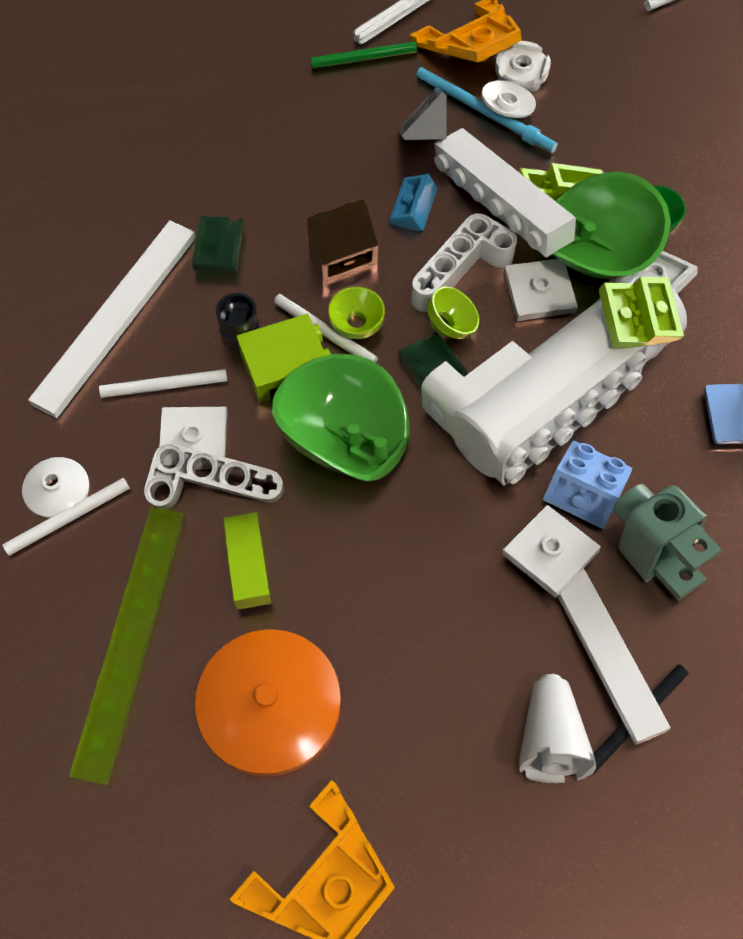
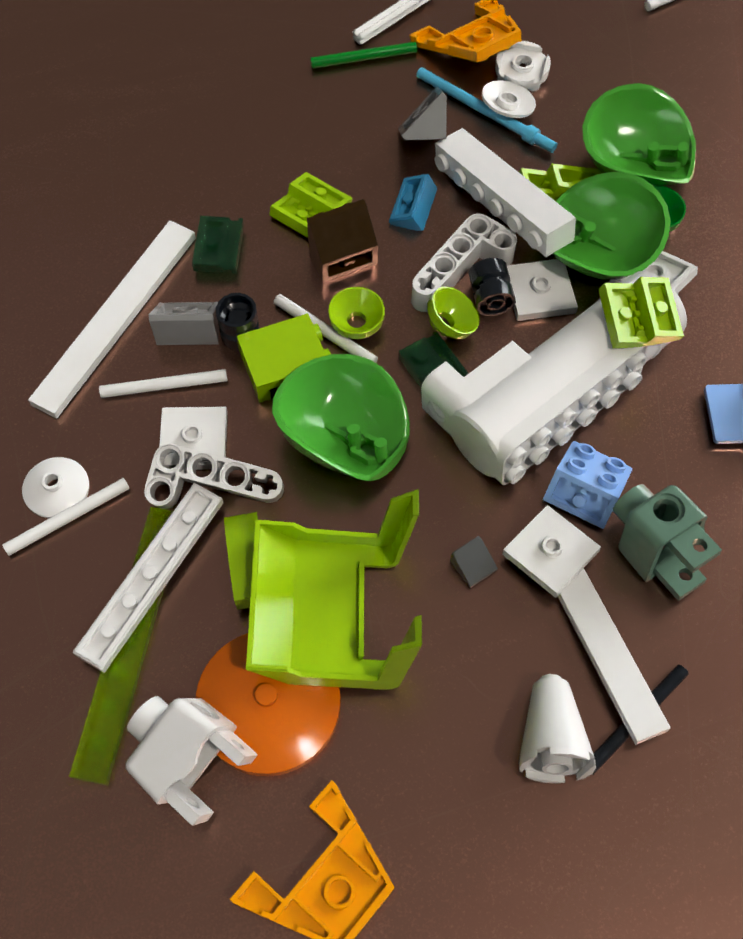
none -> white tile [73,483,224,673]
none -> white piece [126,696,258,826]
none -> light grey slope [149,302,219,345]
none -> lime piece [246,489,422,690]
none -> lime slope [269,172,353,238]
none -> dark grey slope [450,536,498,588]
none -> black wheel [468,258,516,316]
none -> bright green piece [583,83,696,186]

